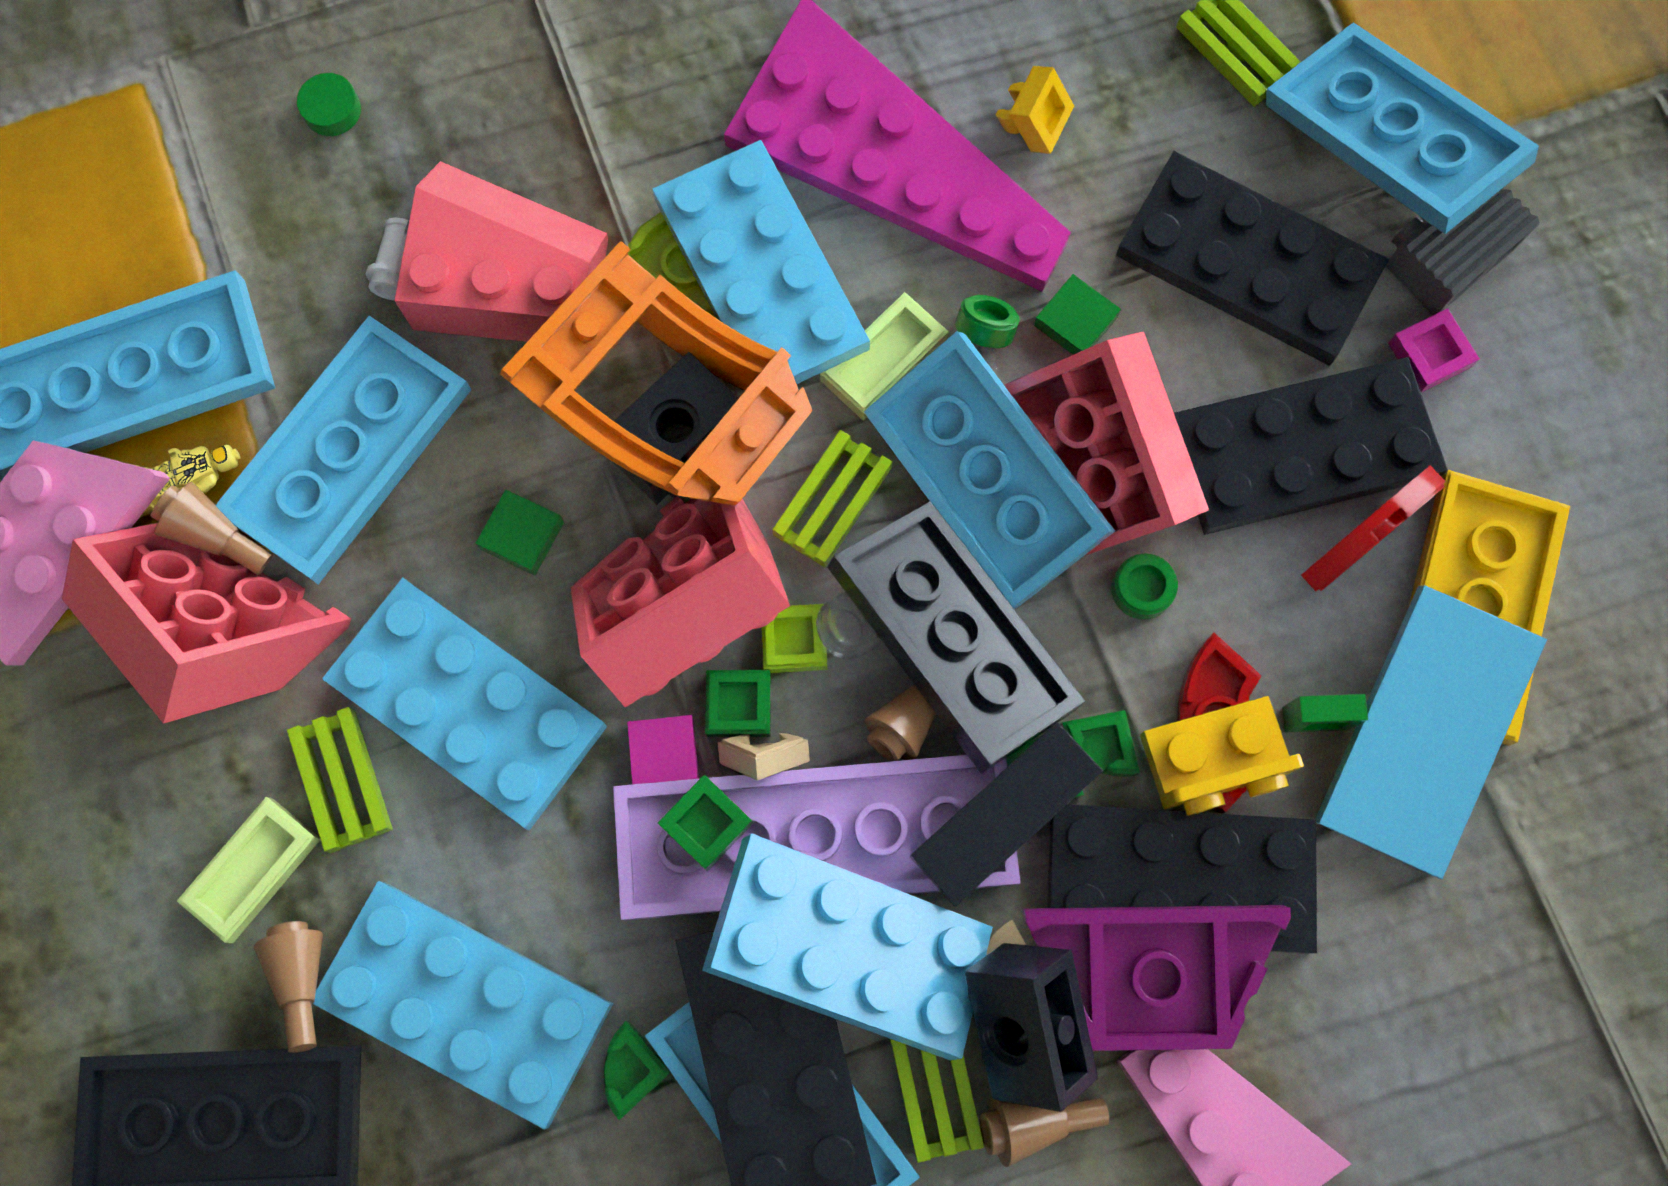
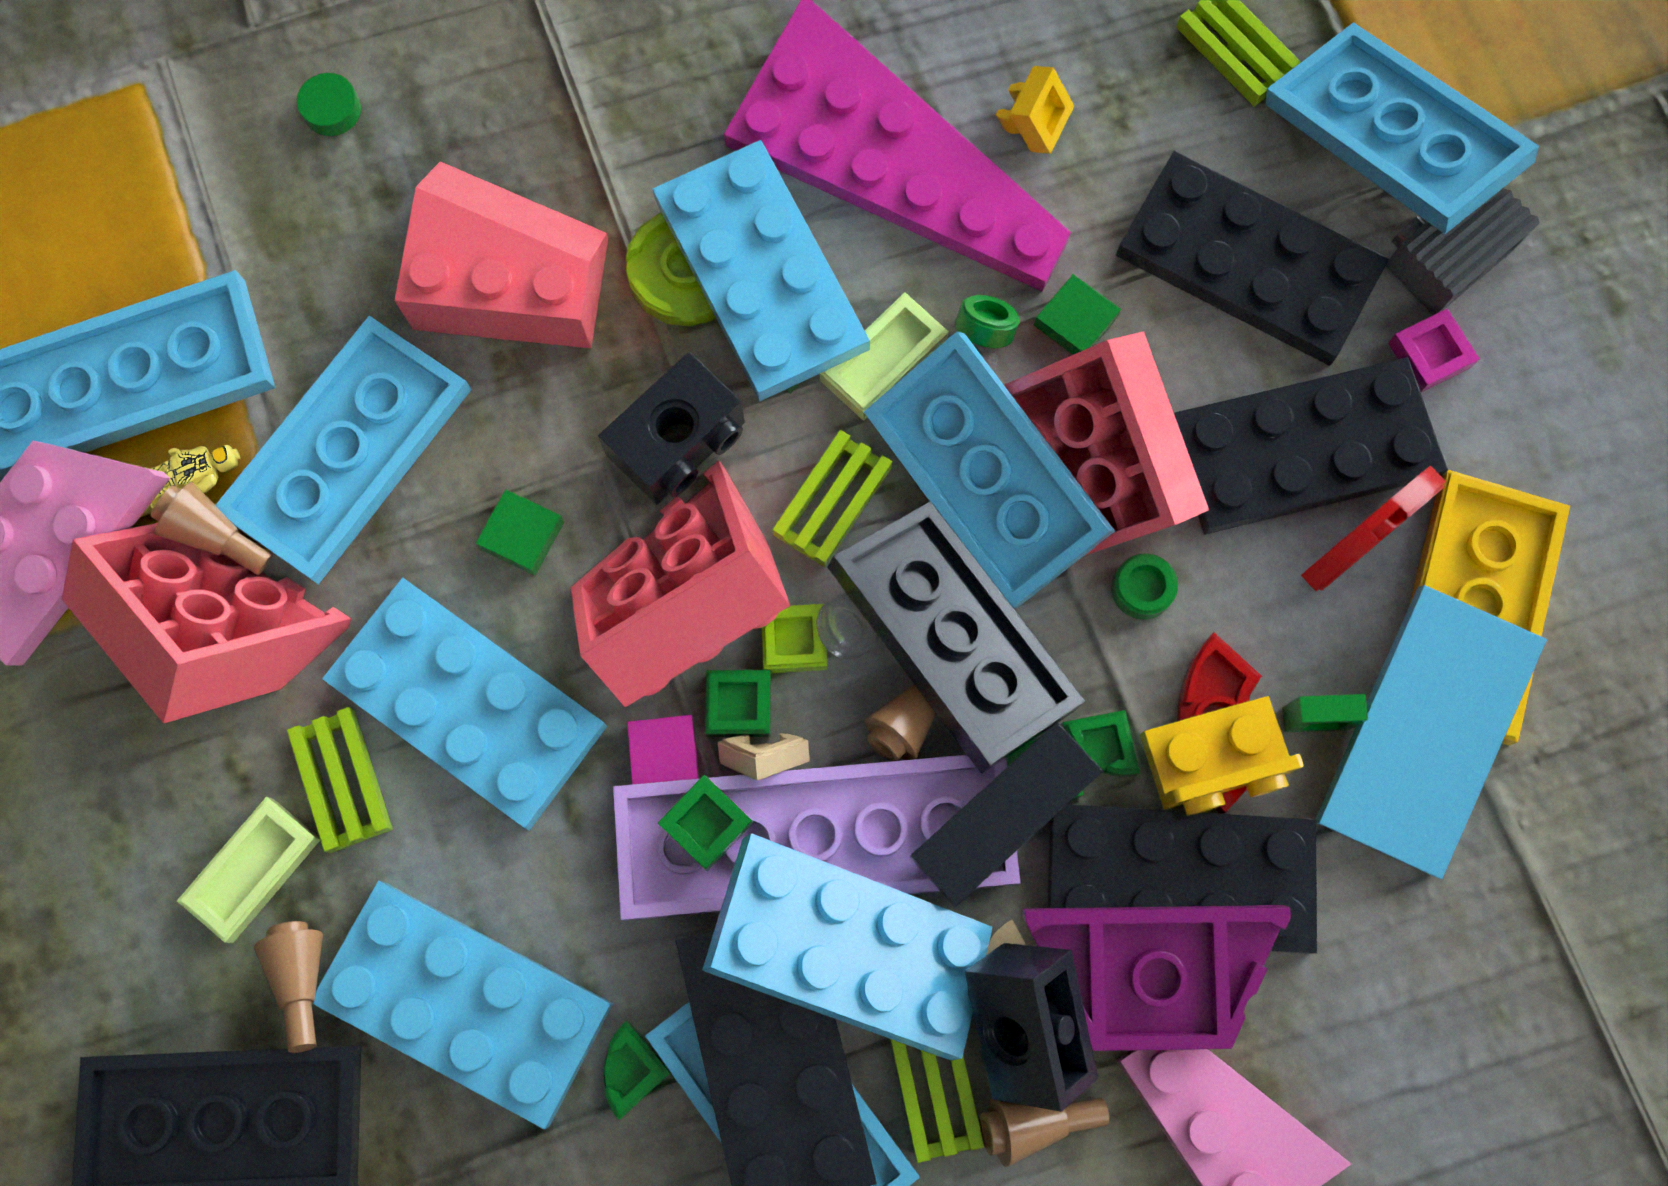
white pin [365,217,408,300] -> none
orange wedge [500,241,812,506] -> none

